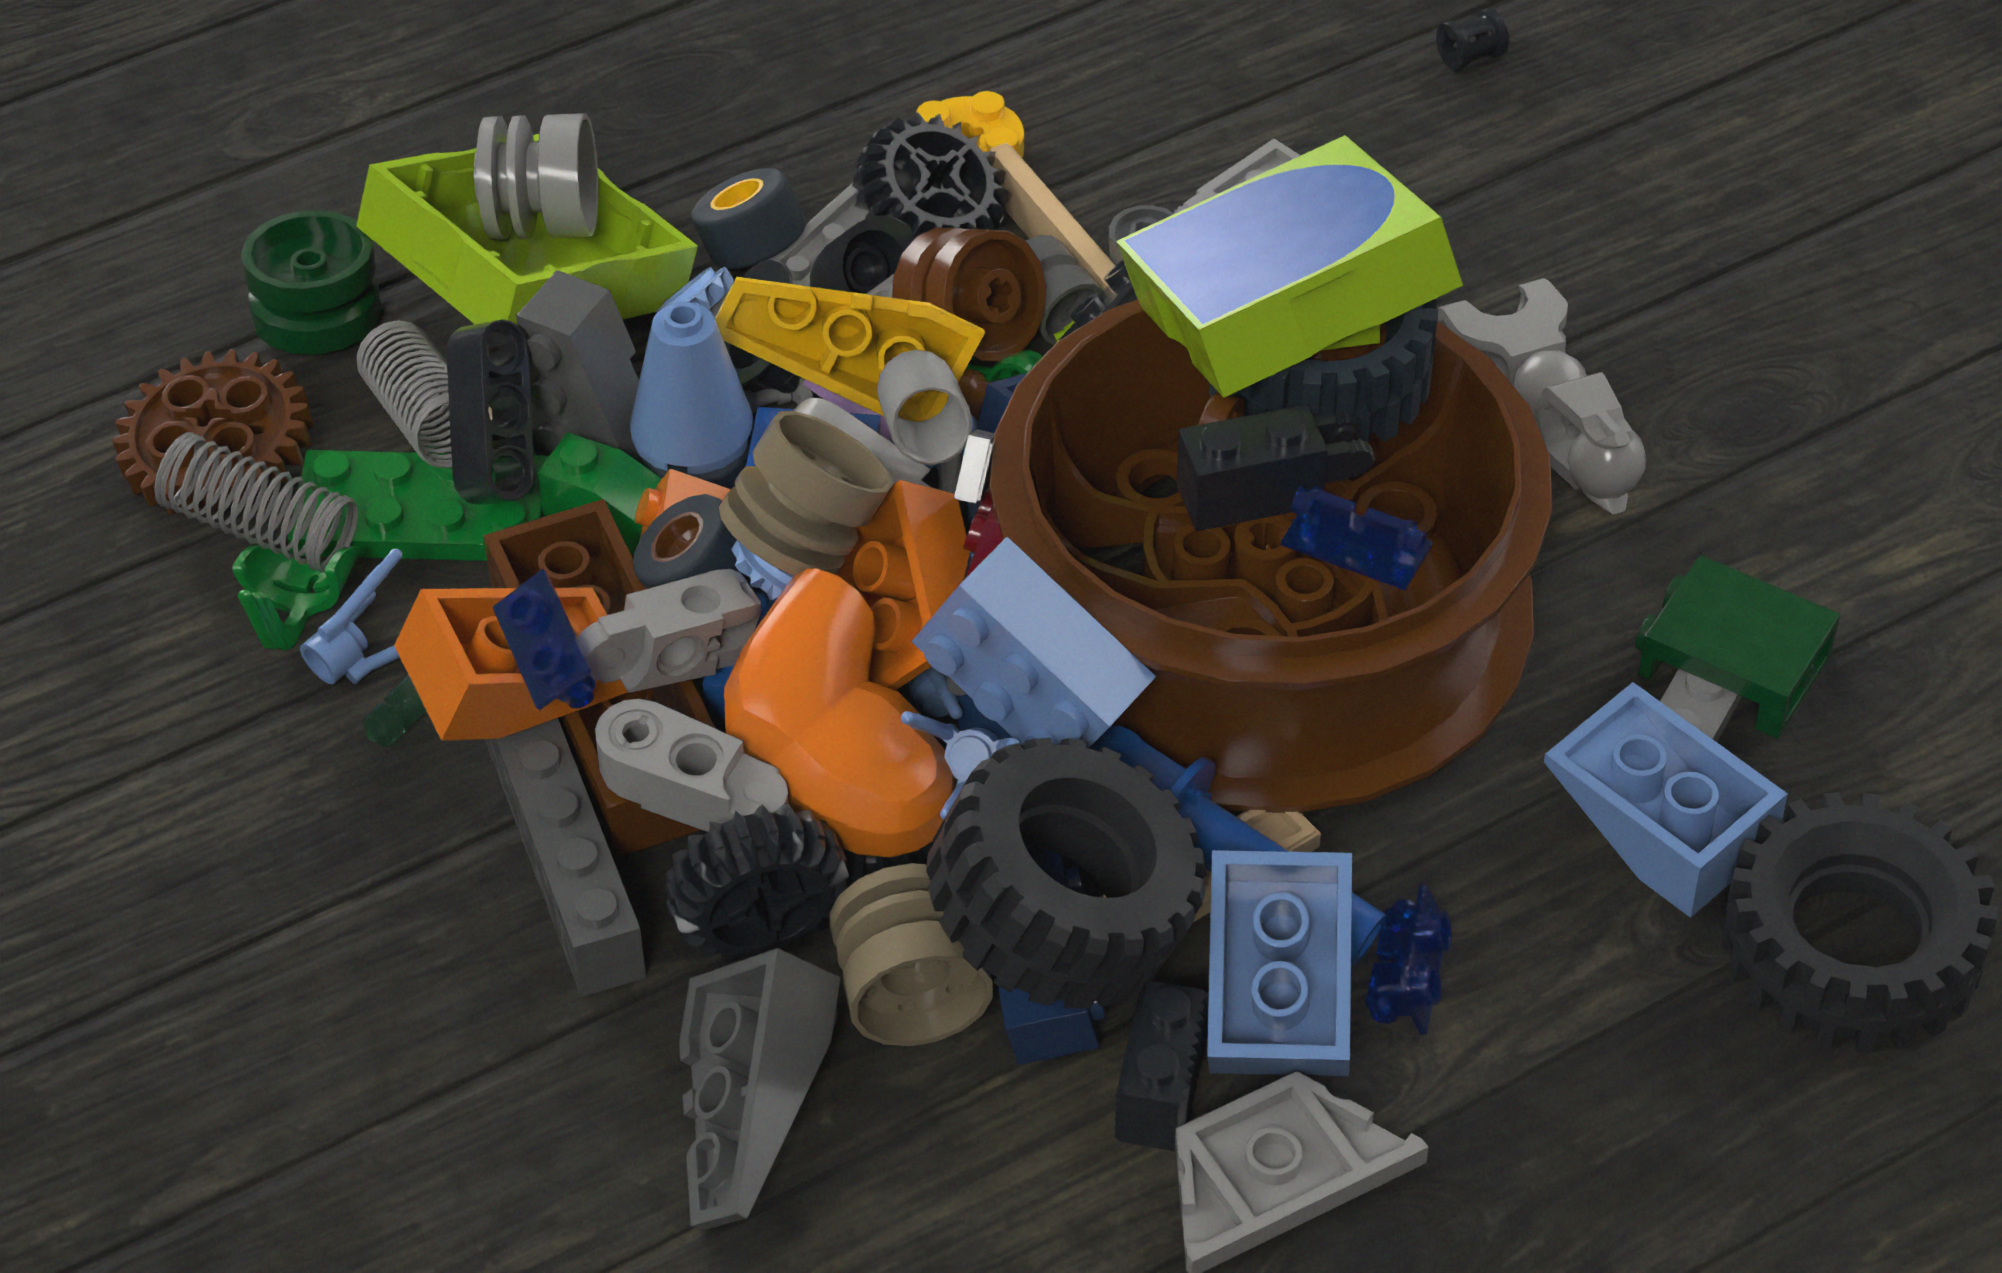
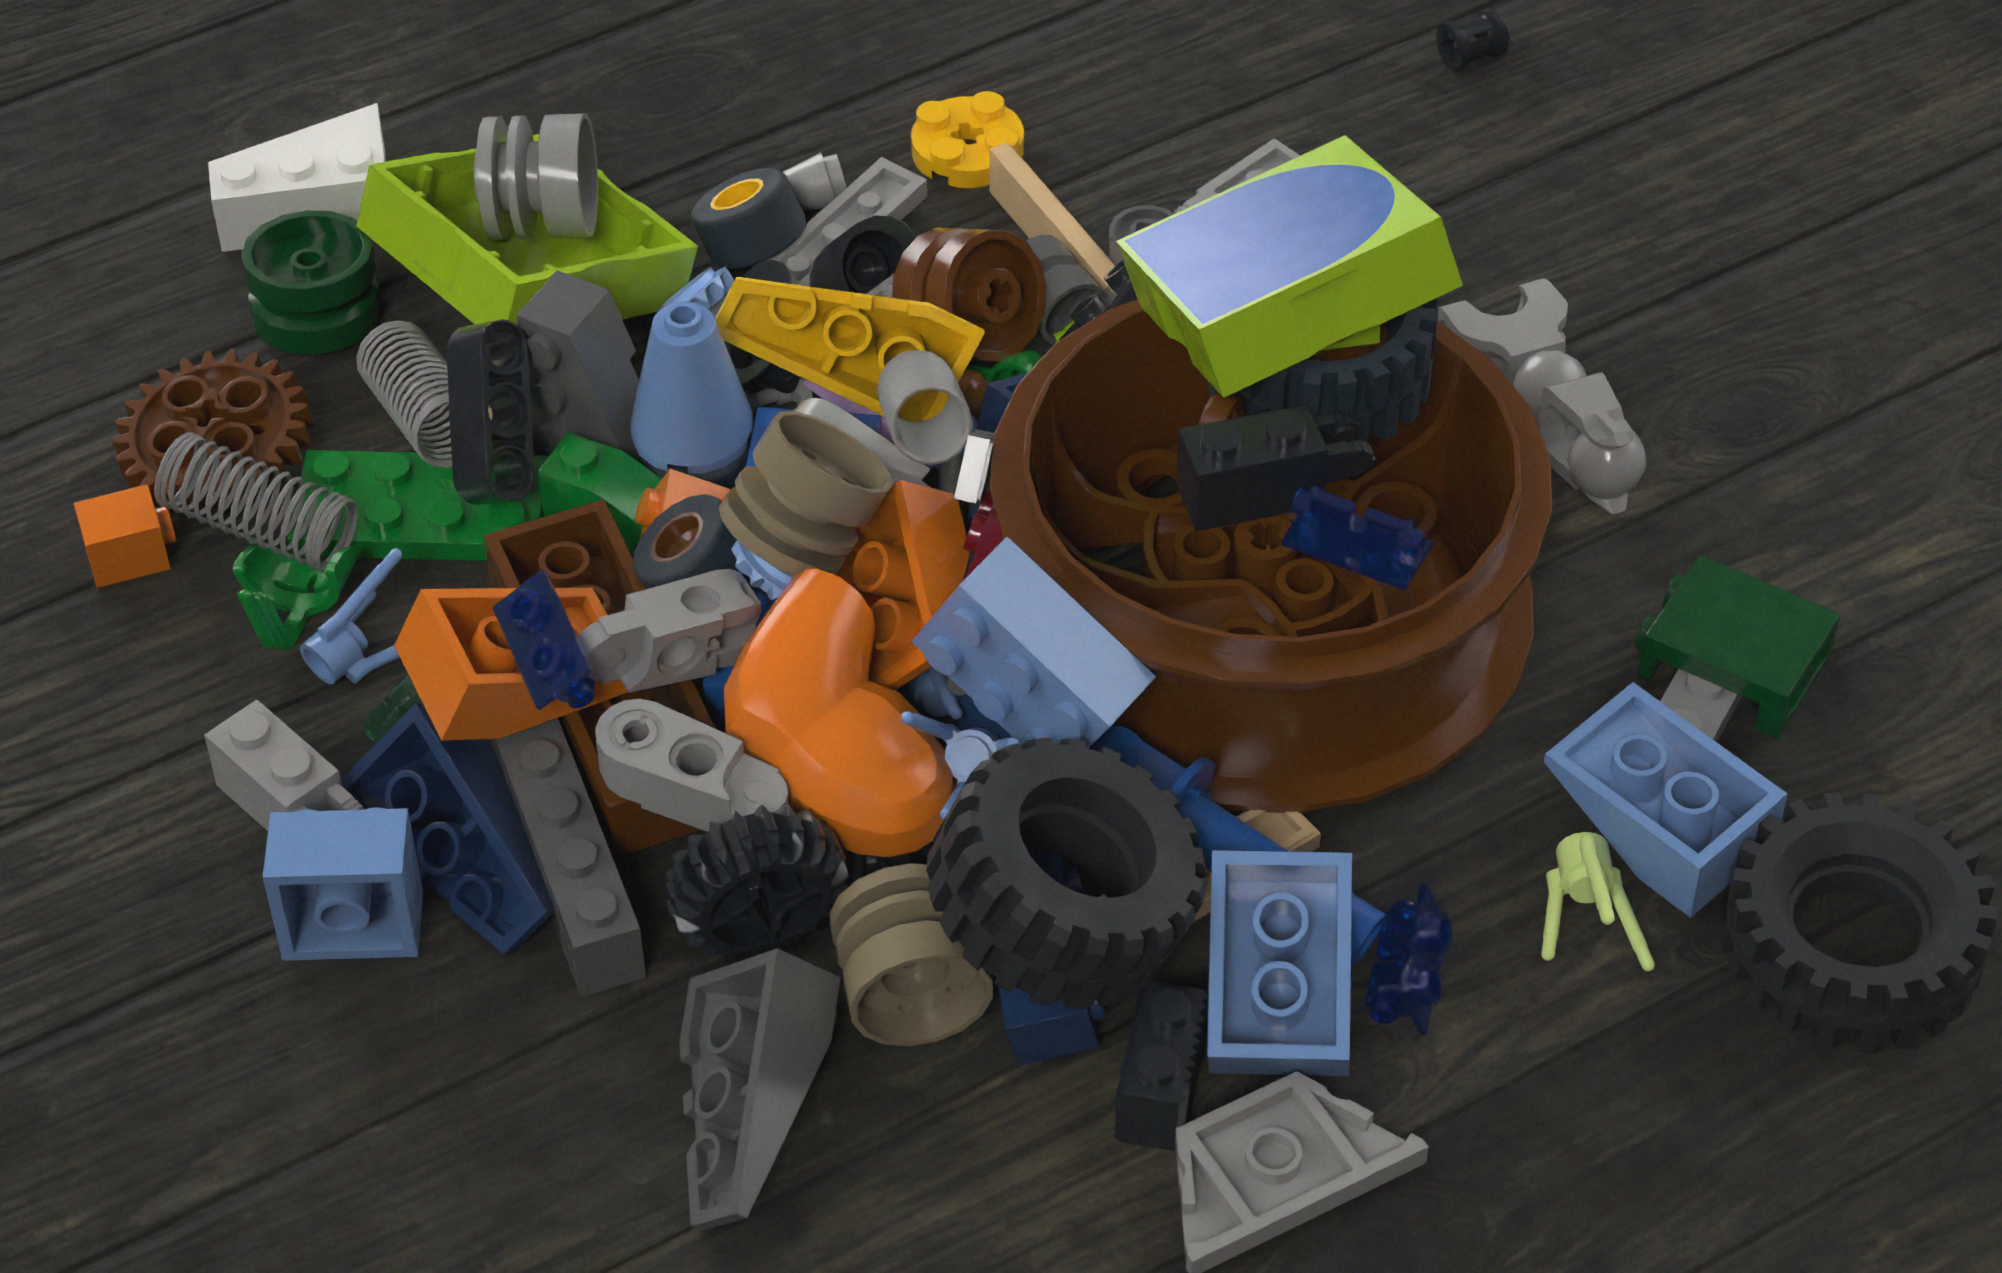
black gear [852,112,1009,238] -> none
none -> orange brick [74,484,176,588]
none -> light grey hinge [204,700,365,831]
none -> white wedge [208,103,386,252]
none -> medium blue brick [263,807,423,961]
none -> dark blue wedge [341,703,555,954]
none -> light grey cone [783,152,847,211]
none -> yellowish green plant [1541,832,1655,971]

